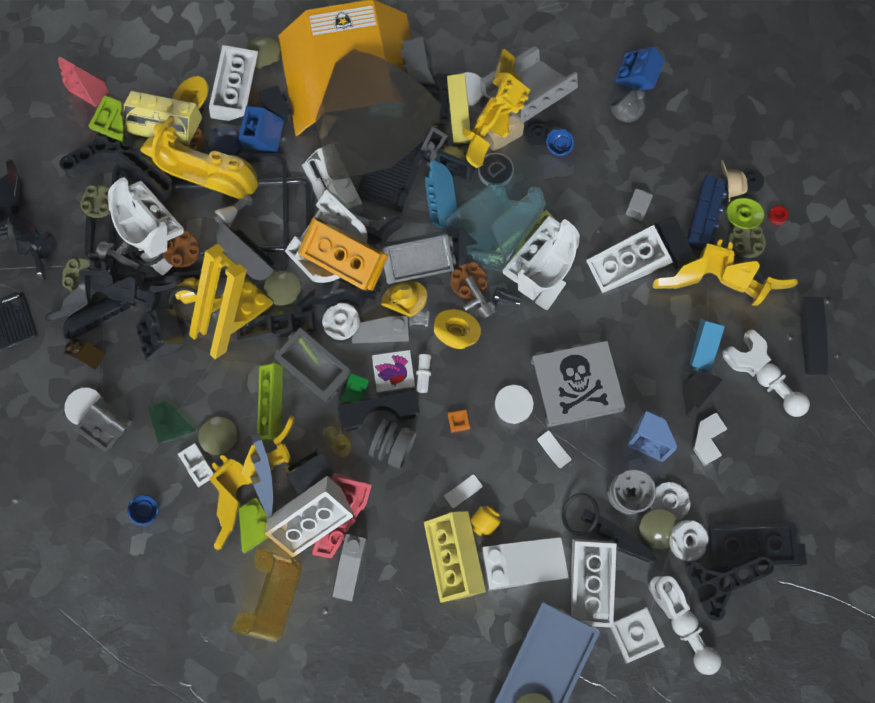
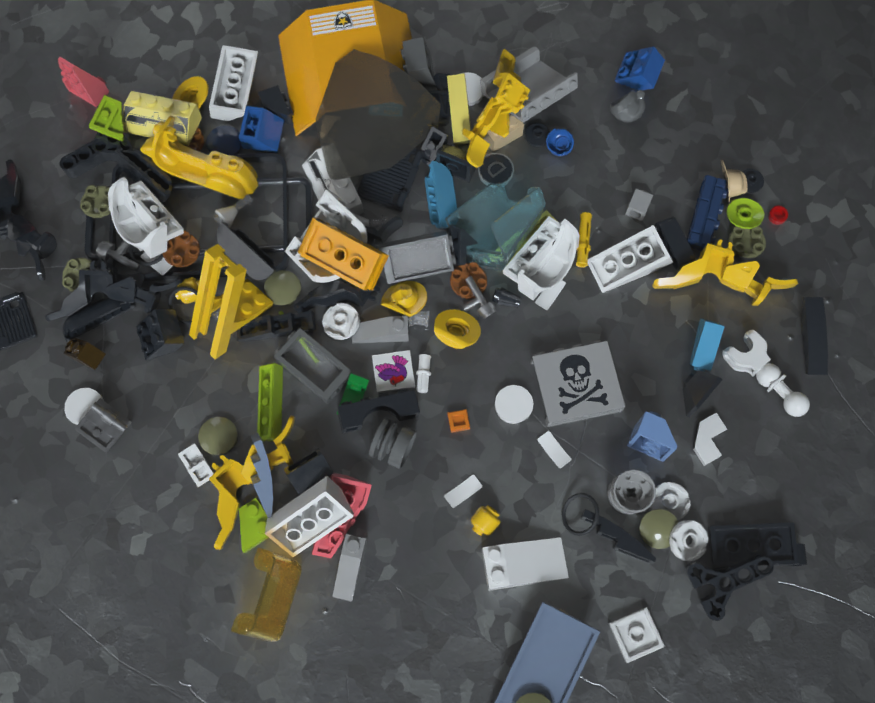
blue hair [127,495,159,526] -> none
clear green wing [148,401,196,444] -> none
olive dish [246,36,280,68] -> none
clear yellow plate [323,425,352,457] -> none
light yellow slope [424,511,486,603] -> none
white slope [571,538,617,628] -> none
white piece [648,576,721,675] -> none
none -> yellow pin [576,212,592,267]

